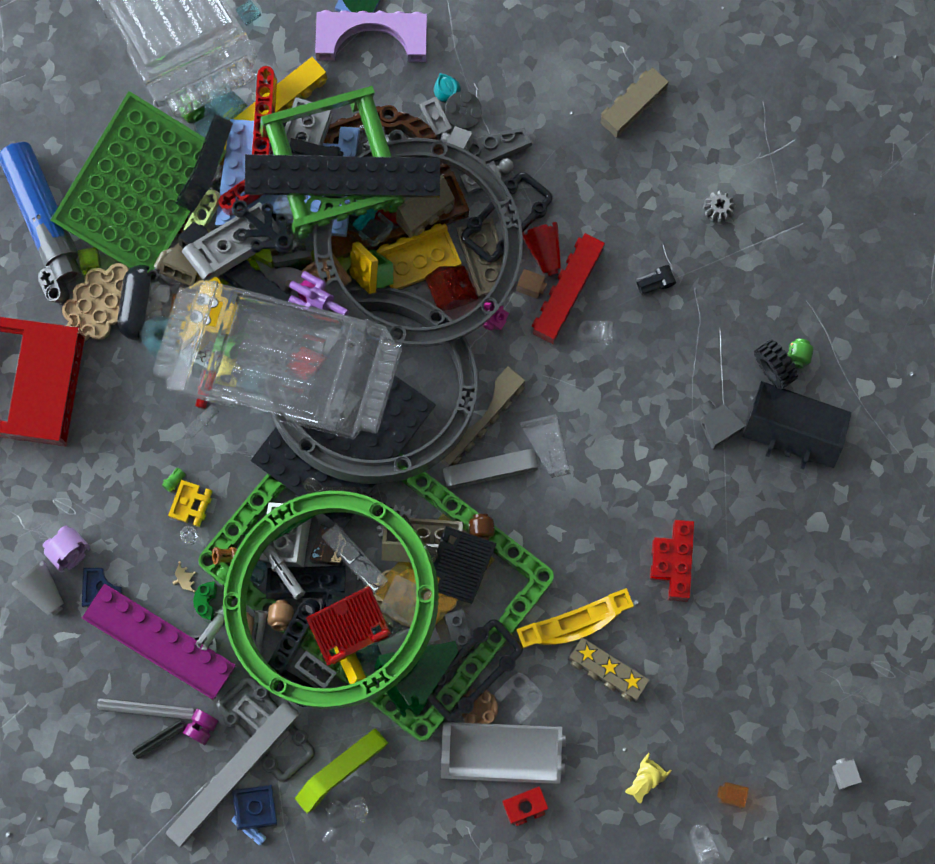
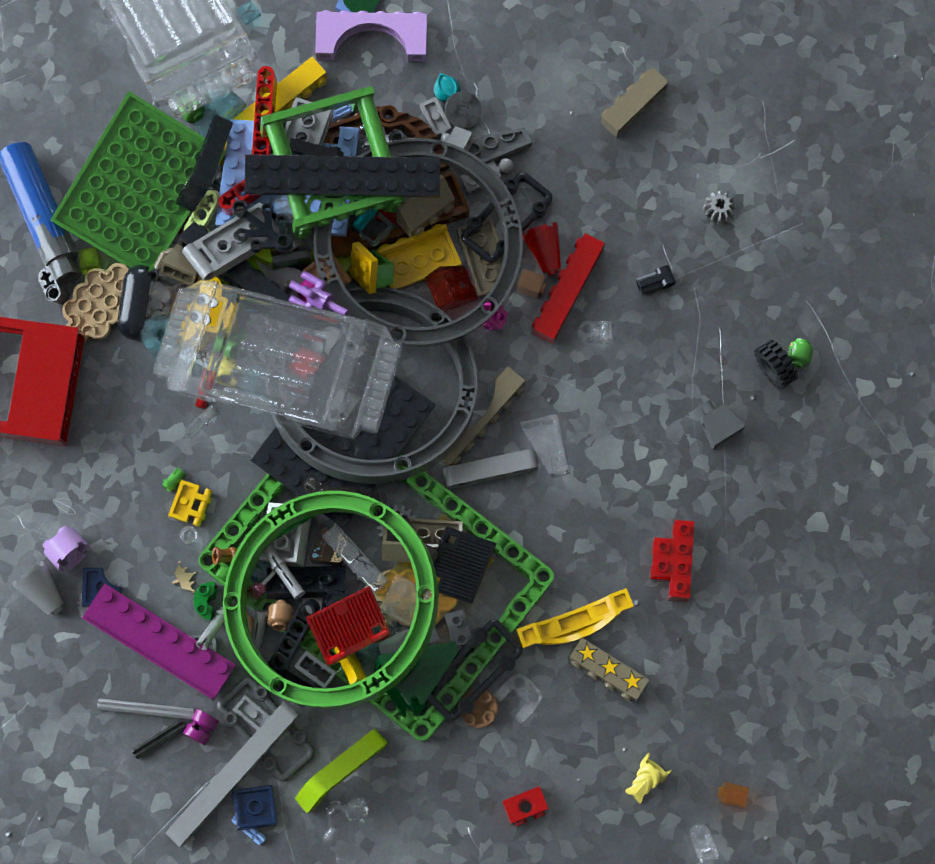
light grey cylinder [441,722,566,784] -> none
reddish brown head [469,514,495,540] -> none
black piece [743,381,852,470] -> none
light grey brick [832,757,862,790] -> none
none -> hinge [247,564,282,600]
none -> light blue axle [331,104,358,124]

